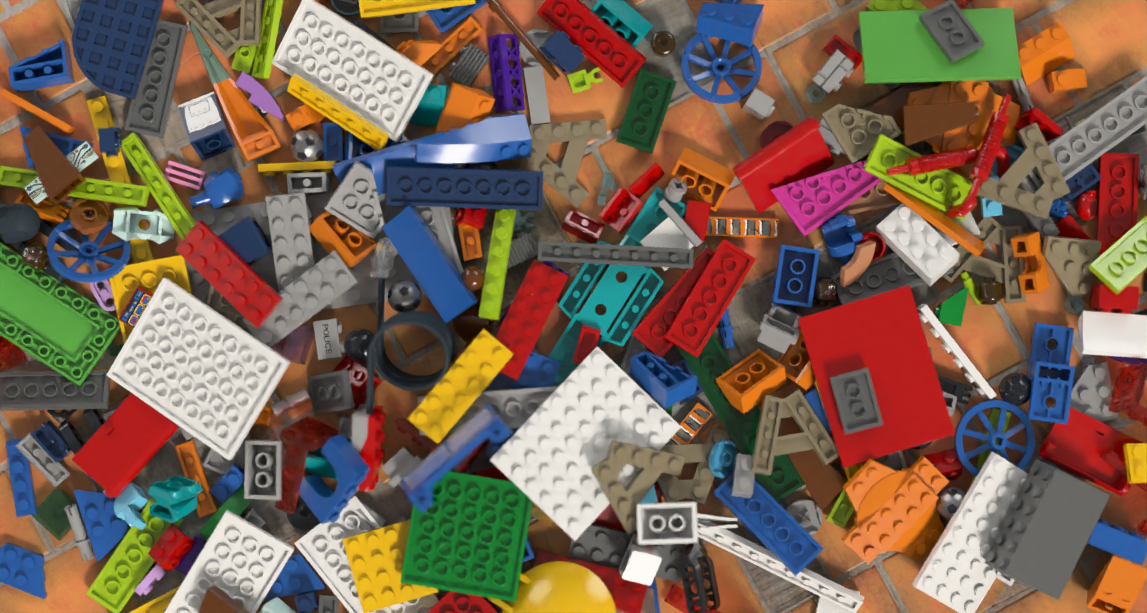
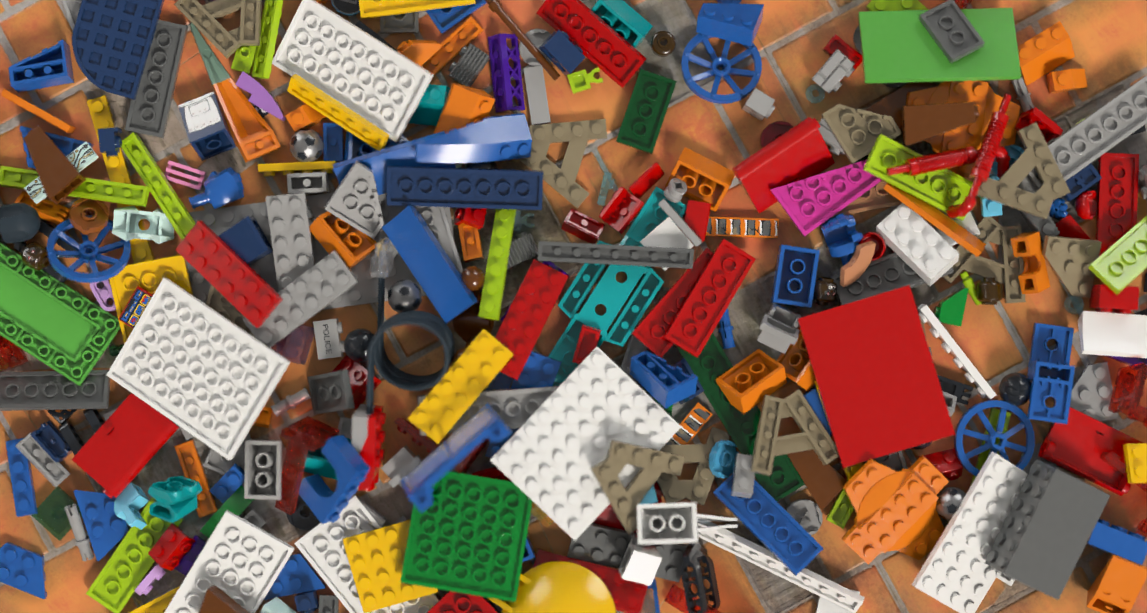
dark grey plate [829,368,883,435] -> none

